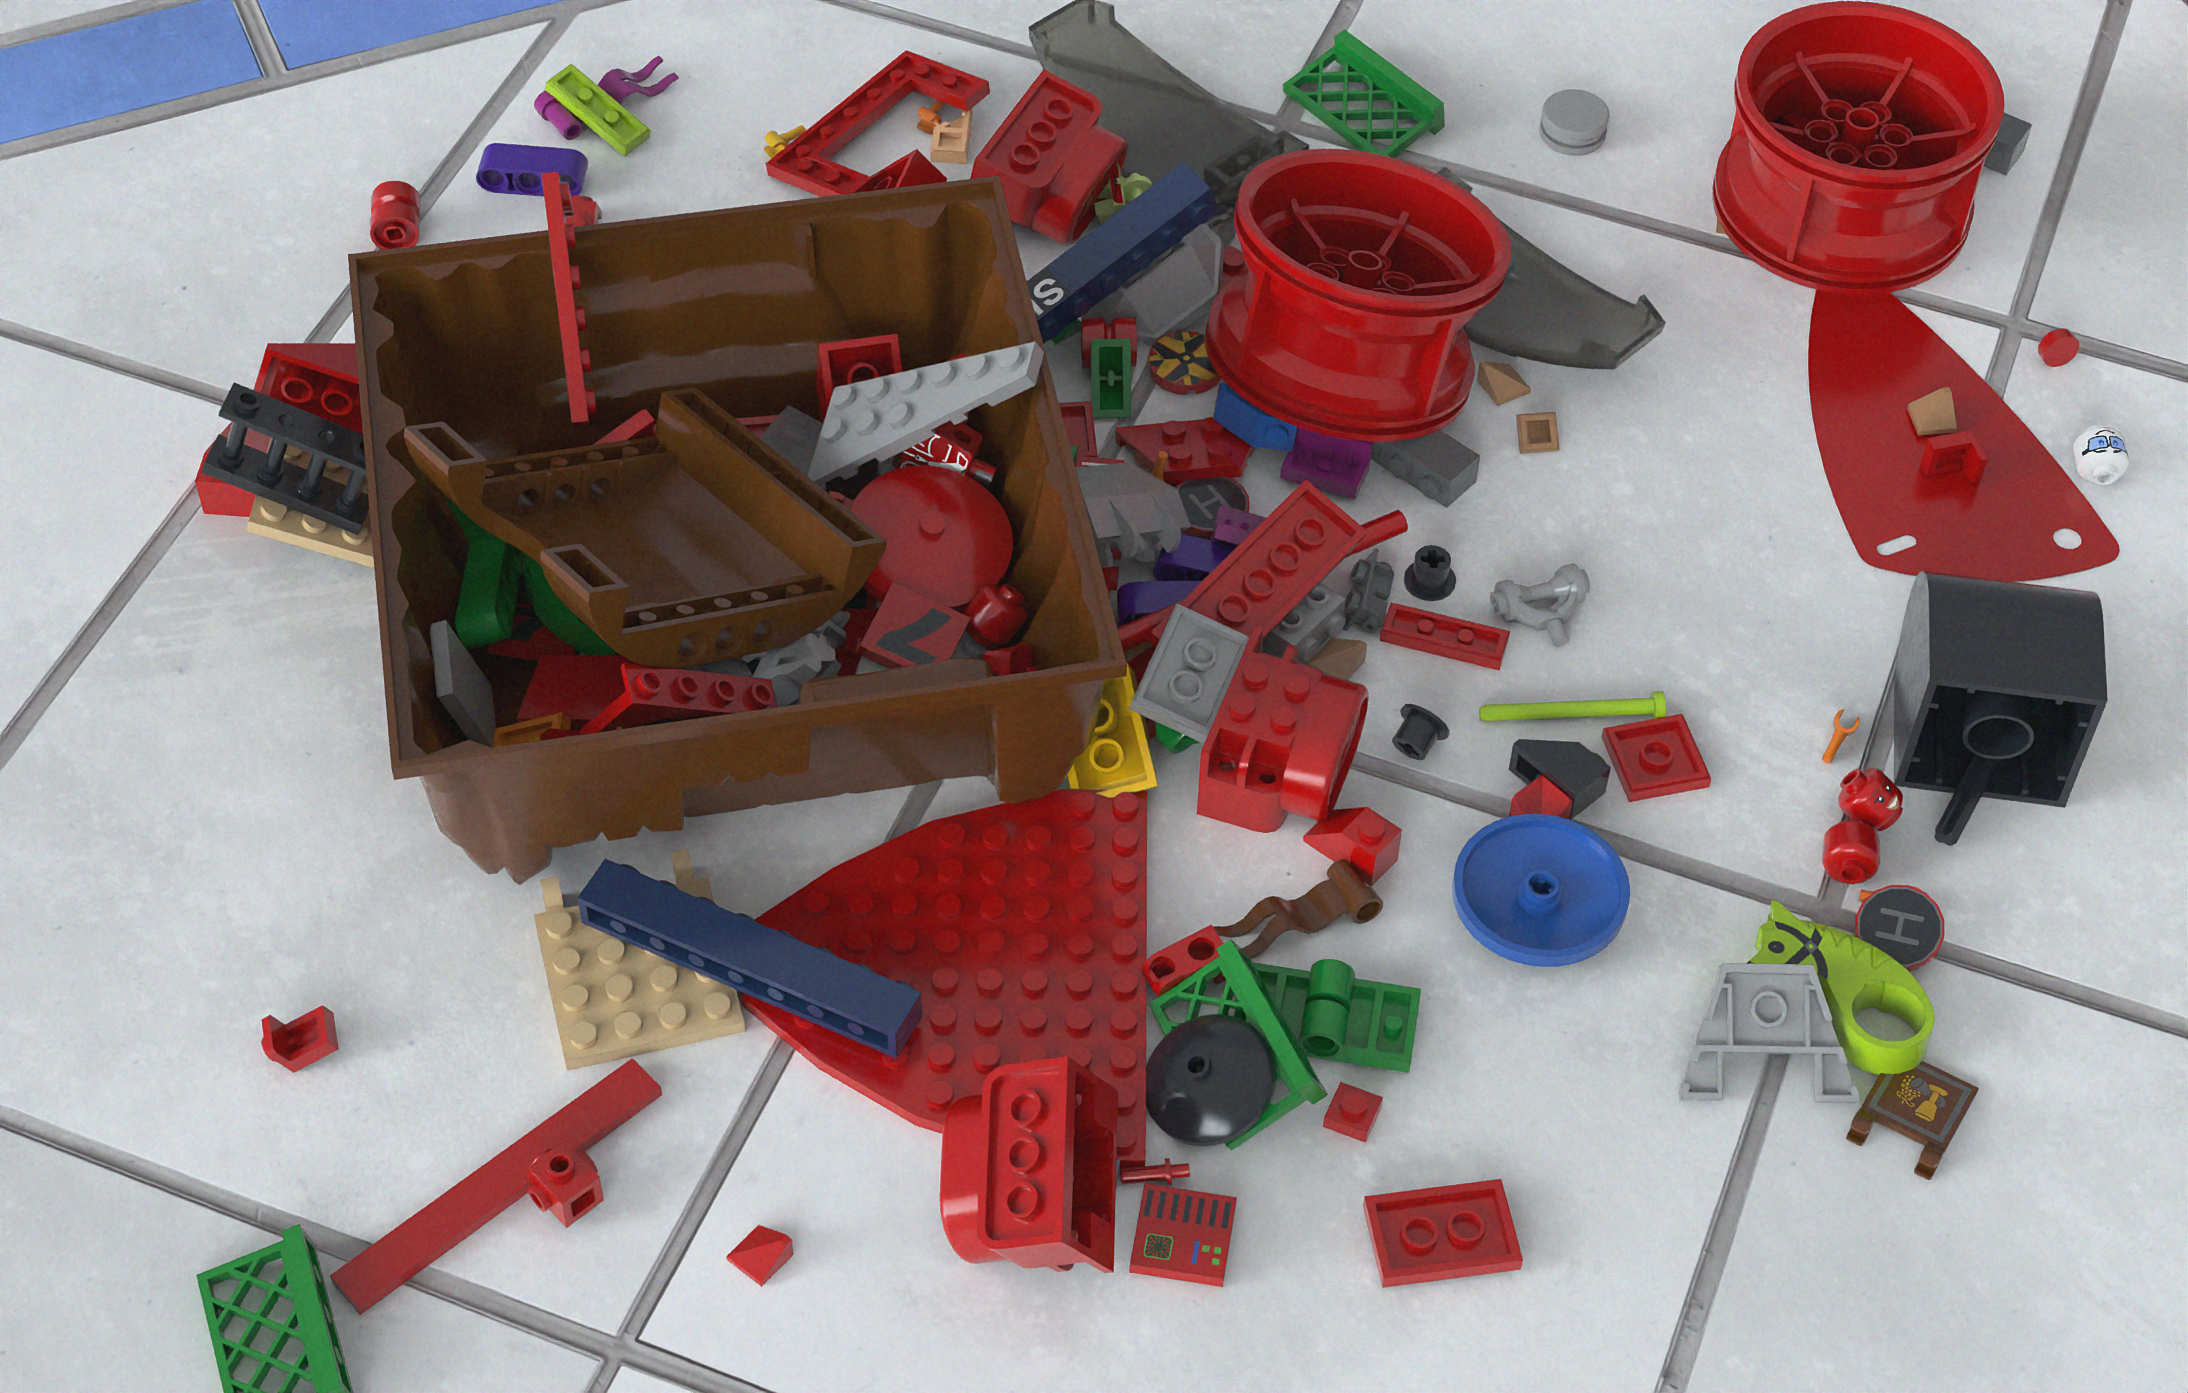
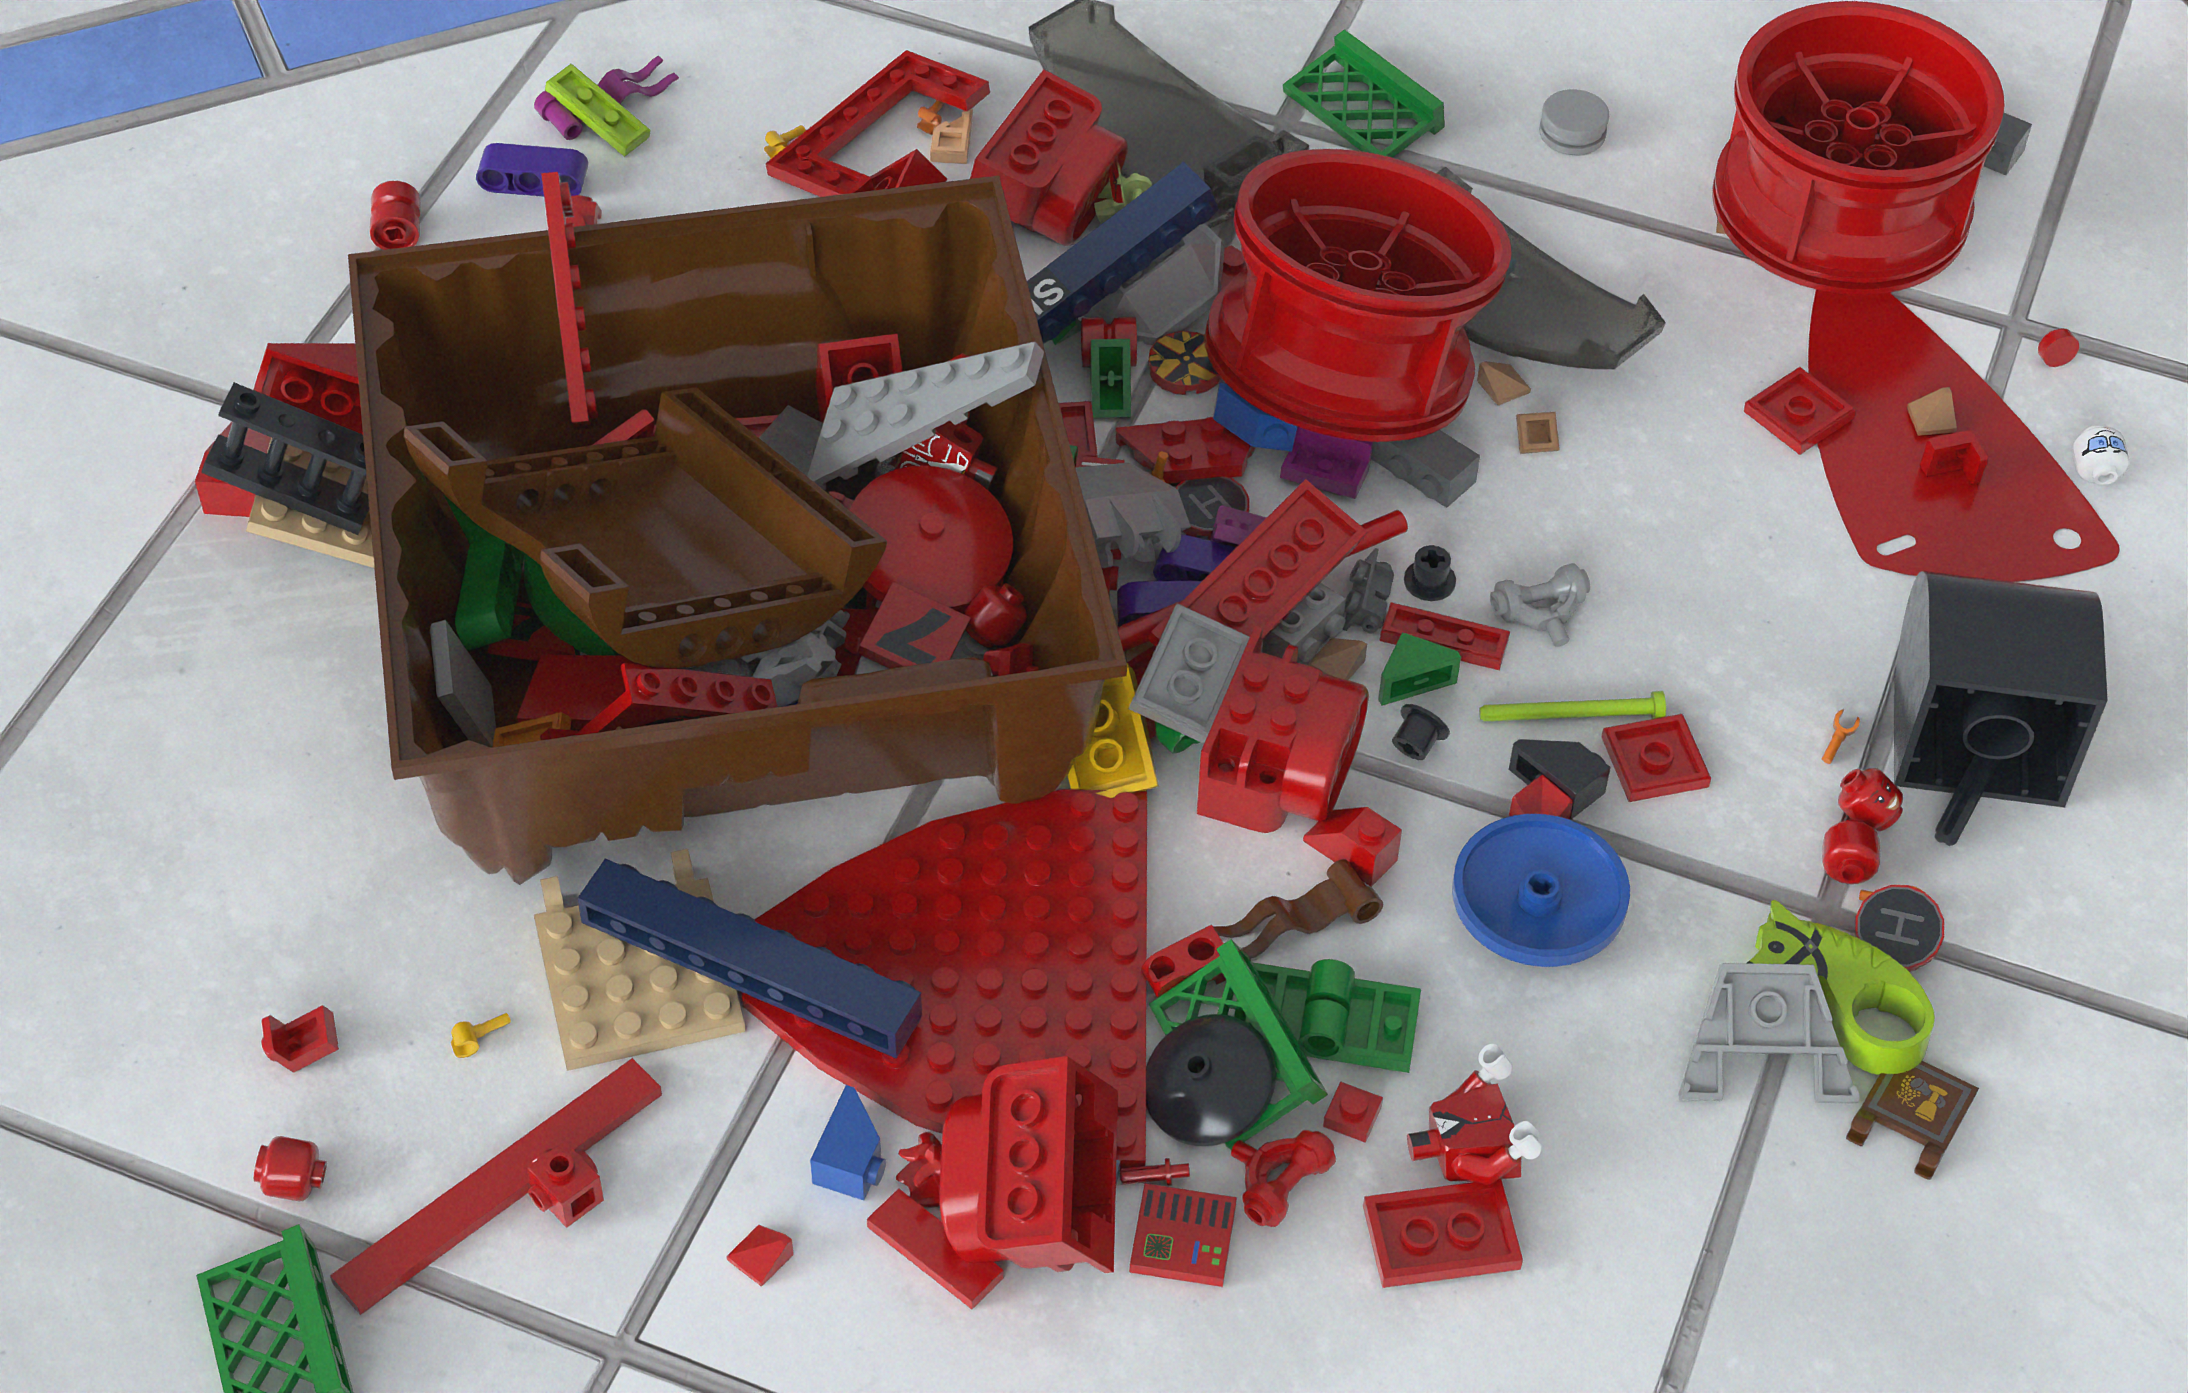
none -> red head [253,1136,327,1202]
none -> yellow hand [451,1013,511,1058]
none -> blue slope [810,1085,886,1201]
none -> red tile [867,1188,1004,1309]
none -> red piece [896,1132,942,1207]
none -> red piece [1231,1130,1336,1227]
none -> green slope [1378,632,1461,706]
none -> red torso [1407,1044,1541,1185]
none -> red tile [1744,367,1856,455]

